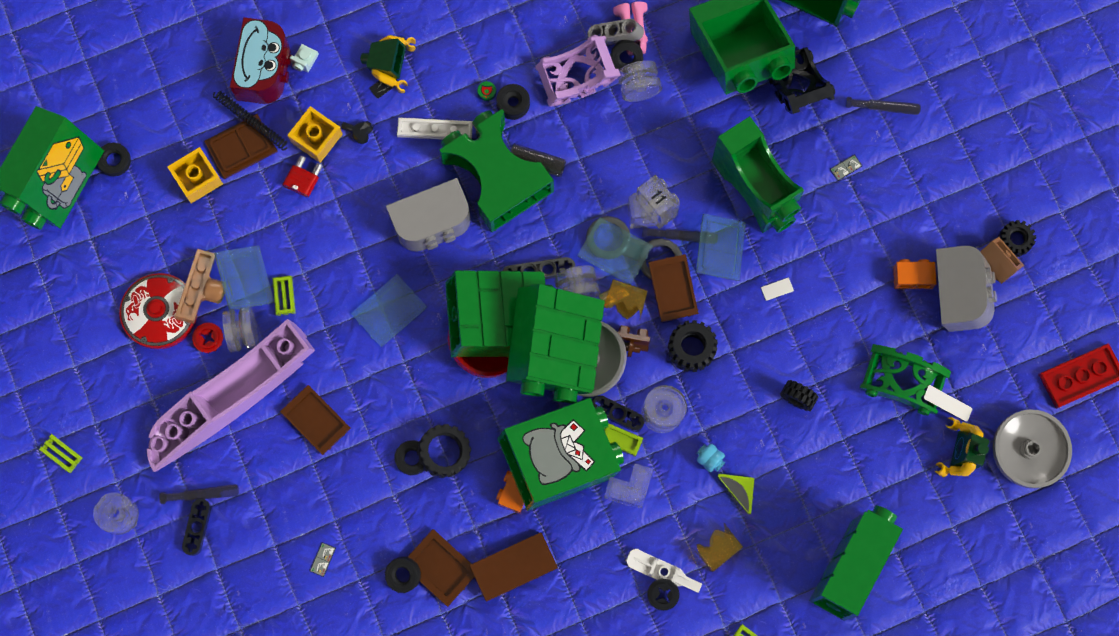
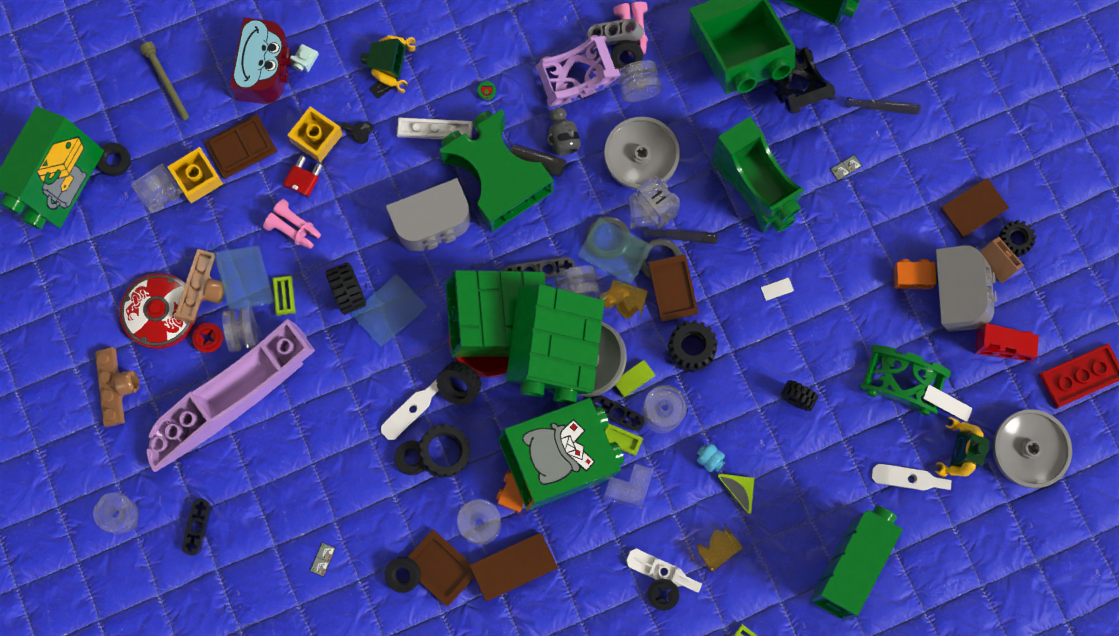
lime tile [39,434,83,473] -> none
clear smoke piece [159,484,239,504] -> none
black piece [213,90,287,151] -> none
reddish brown piece [280,385,351,455] -> none
black tyre [496,84,530,120] -> none
reddish brown hips [617,325,650,357] -> none
clear light blue piece [696,214,746,281] -> none
none -> medium nougat plate [95,347,140,427]
none -> clear brick [130,163,183,213]
none -> olive piece [140,41,189,120]
none -> bright pink piece [263,199,321,249]
none -> black tyre [326,262,366,315]
none -> white piece [381,379,439,440]
none -> black tyre [436,361,482,406]
none -> clear wheel [457,499,502,546]
none -> dark grey piece [547,108,581,156]
none -> light grey dish [604,117,680,191]
none -> lime tile [615,360,655,398]
none -> white piece [872,464,952,491]
none -> reddish brown tile [940,178,1009,239]
none -> red wedge [975,323,1039,362]

